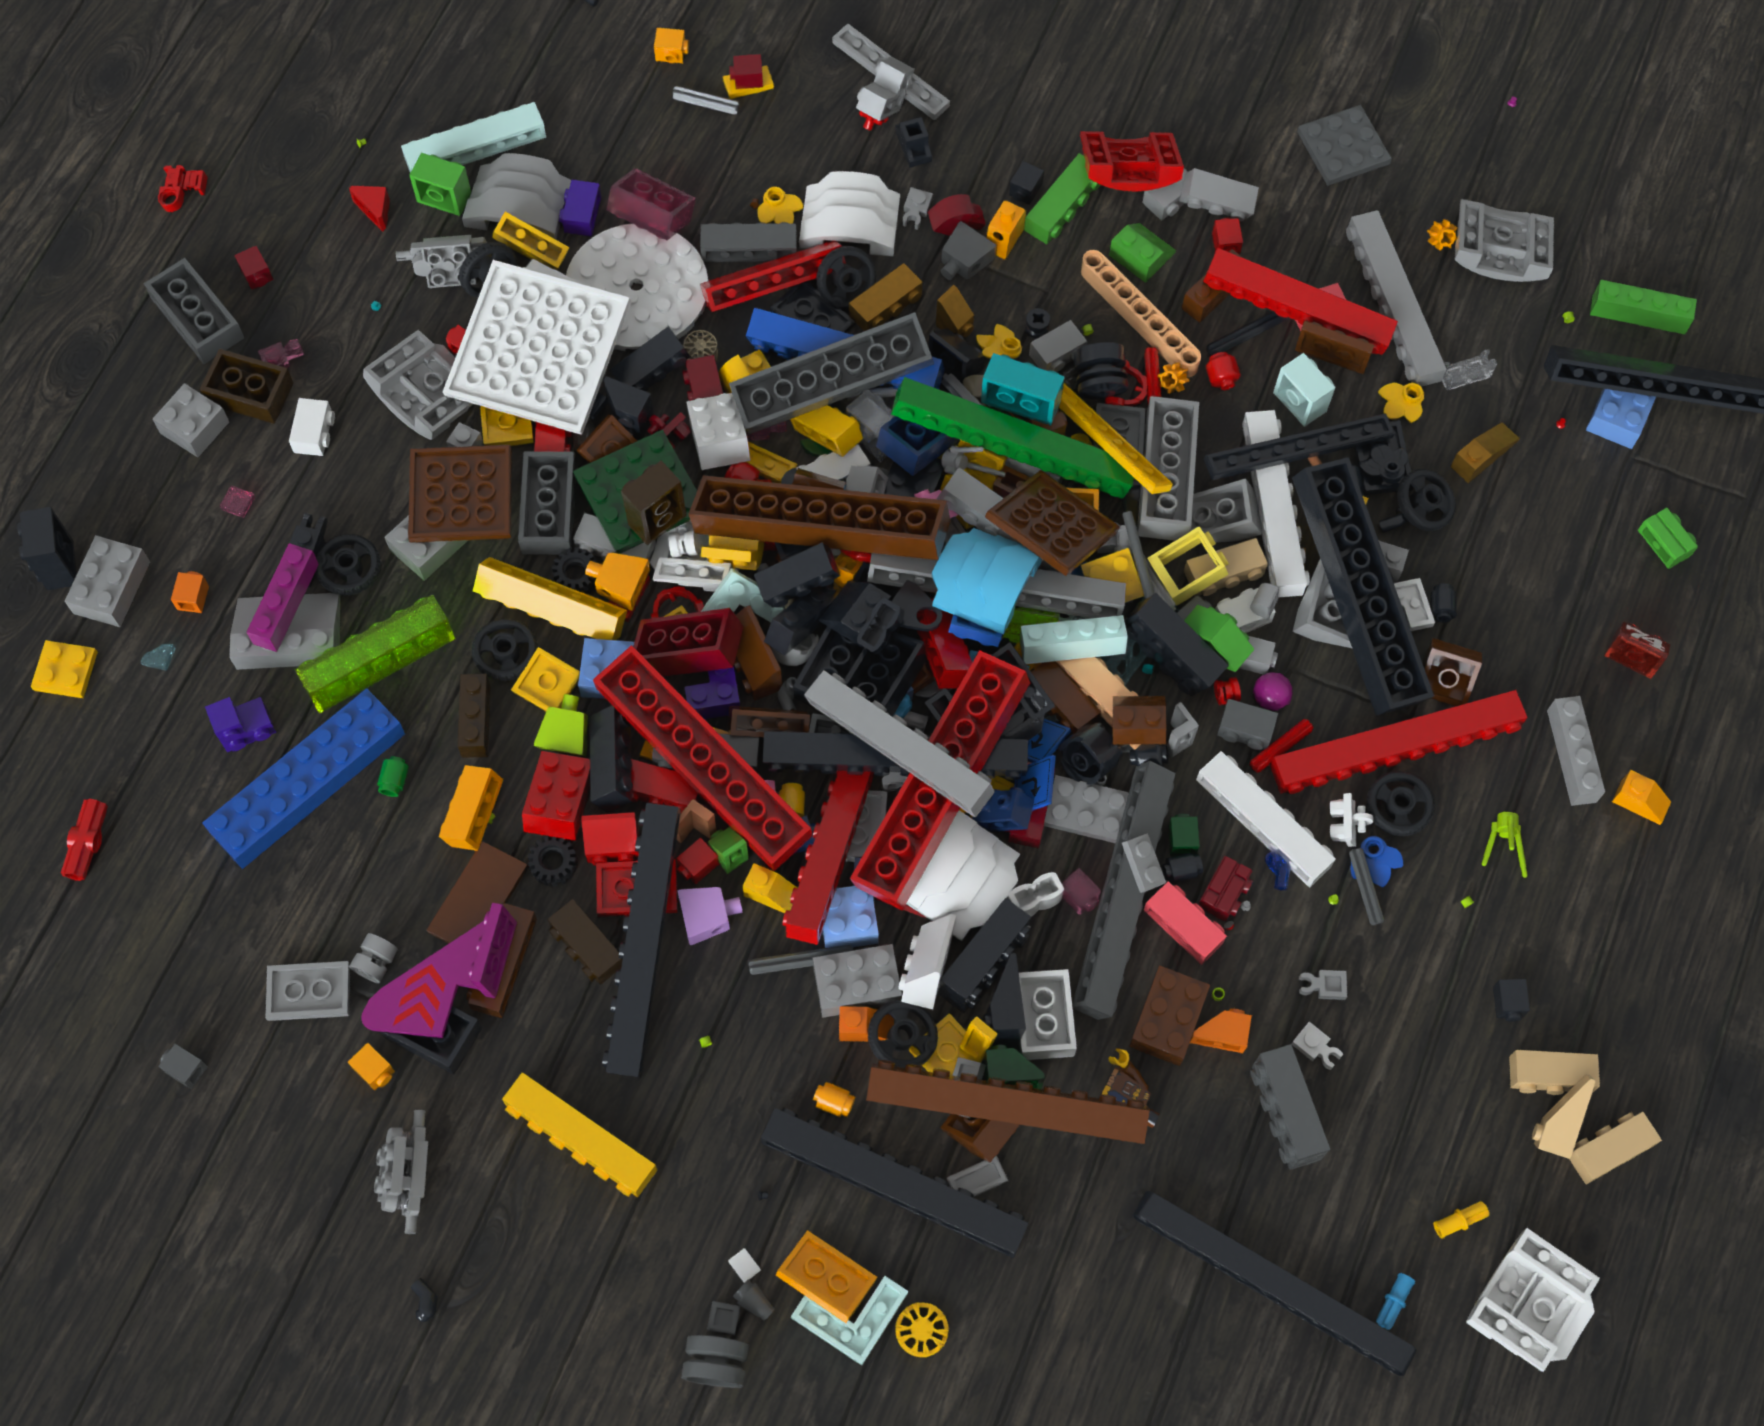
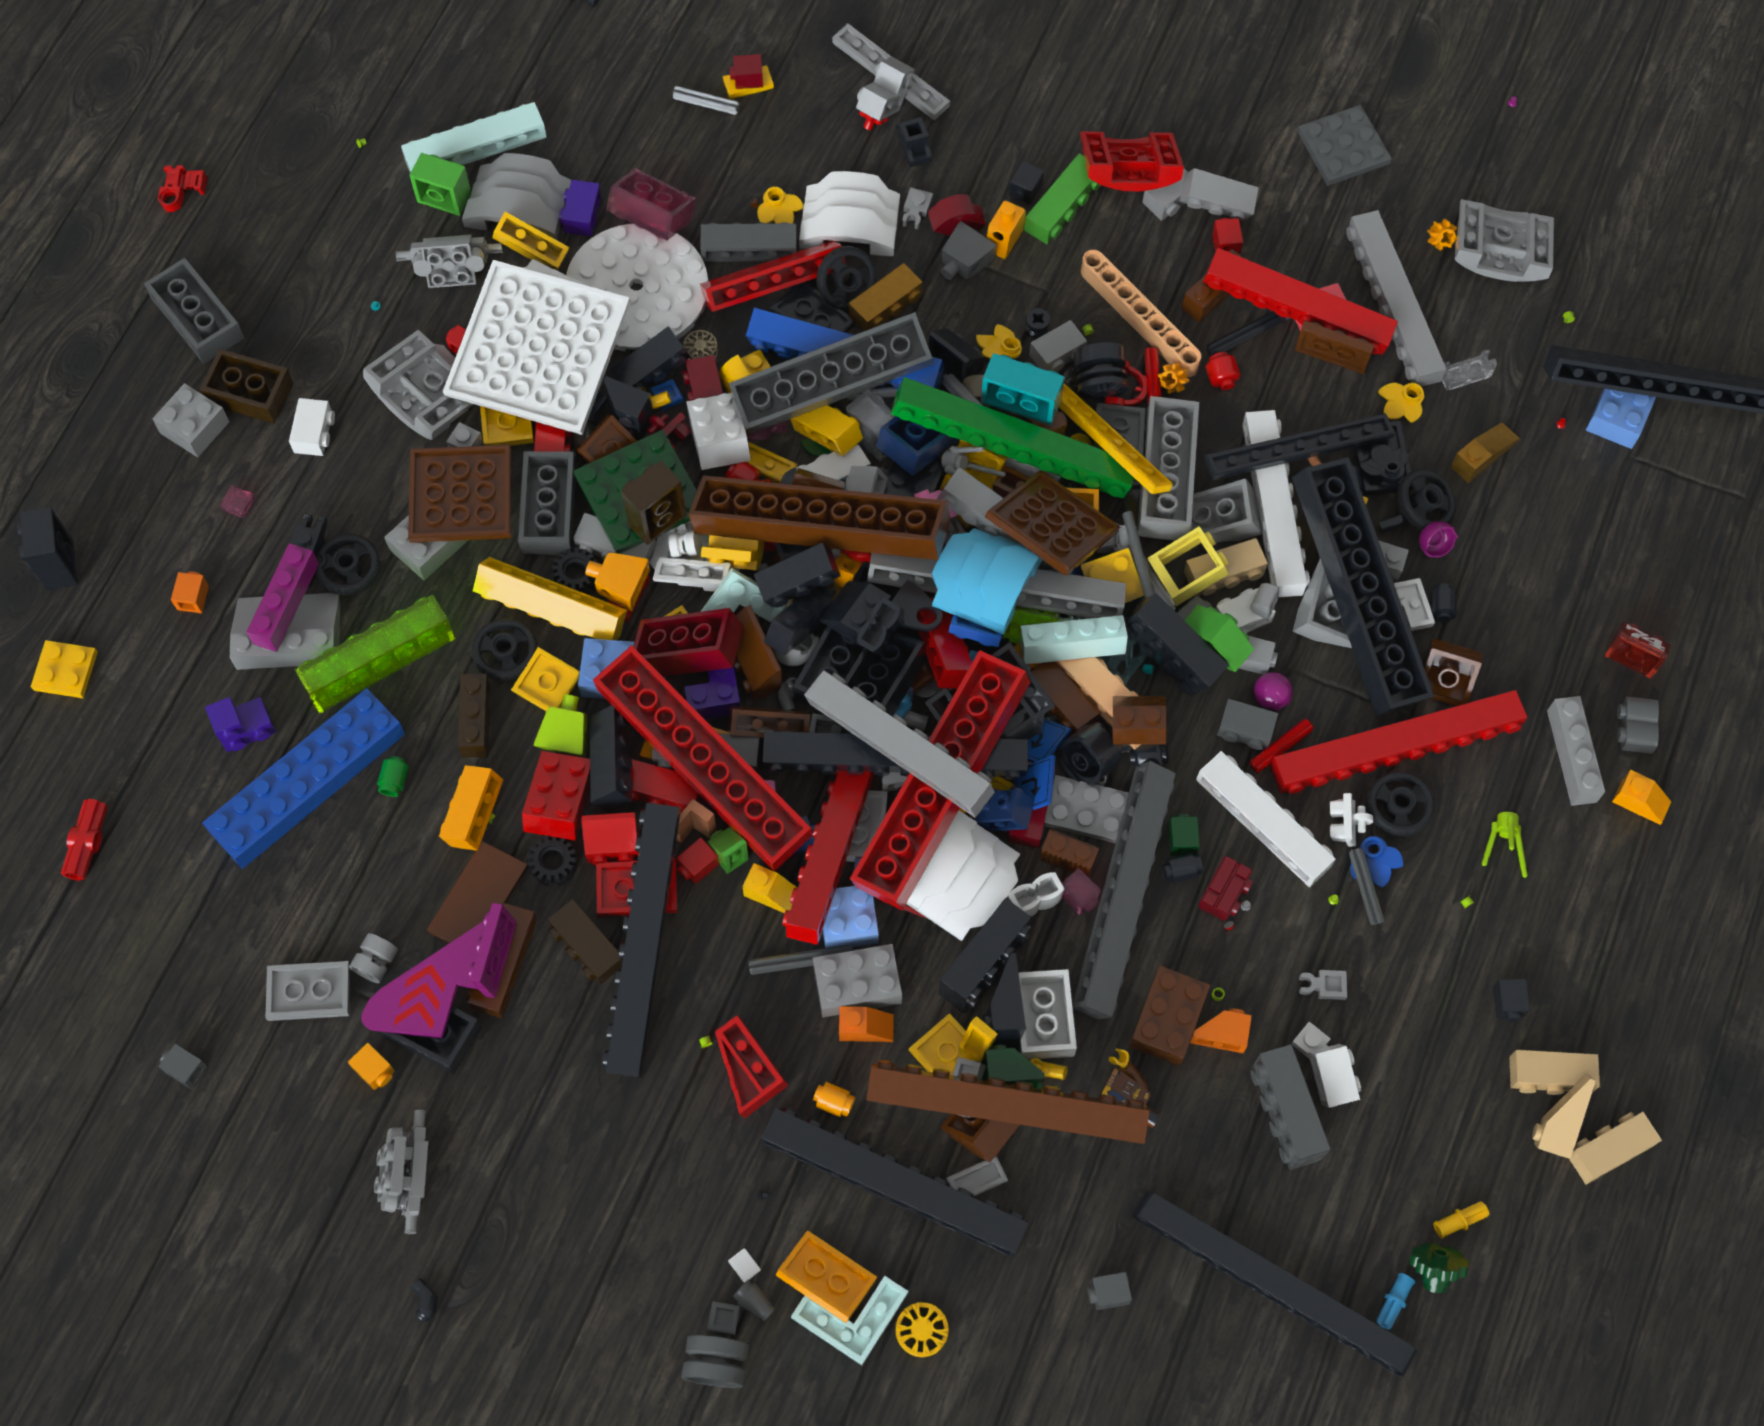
light grey brick [65,535,150,627] -> none
clear light blue tile [140,644,175,671] -> none
dark red brick [234,246,273,290] -> none
clear pink plate [258,339,304,368] -> none
red slope [349,186,390,231] -> none
black wheel [459,242,518,298] -> none
yellow brick [502,1073,657,1197] -> none
red piece [650,587,704,618] -> none
light orange brick [654,28,689,63] -> none
lavender torso [677,887,742,945] -> none
yellow brick [779,783,805,817] -> none
black wheel [868,1000,938,1068] -> none
white slope [899,914,956,1009] -> none
pearl gold slope [936,285,974,338] -> none
bright green slope [1109,223,1176,283] -> none
light grey plate [1122,833,1166,893] -> none
coral brick [1144,881,1227,965] -> none
light grey panel [1167,702,1199,758] -> none
red wheel [1214,677,1241,705] -> none
clear blue arm [1265,852,1290,891] -> none
light aqua brick [1273,353,1335,427] -> none
white slope [1466,1228,1600,1372] -> none
bright green brick [1590,280,1697,334] -> none
bright green brick [1638,508,1698,569] -> none
none -> blue tile [651,379,684,411]
none -> yellow arm [651,391,672,409]
none -> red wedge [715,1016,789,1118]
none -> yellow arm [1030,1058,1067,1080]
none -> reddish brown brick [1040,829,1099,879]
none -> dark grey brick [1087,1272,1132,1310]
none -> white brick [1308,1044,1361,1108]
none -> dark green plant [1410,1243,1469,1293]
none -> magenta hair [1419,521,1458,558]
none -> dark grey brick [1617,696,1659,754]

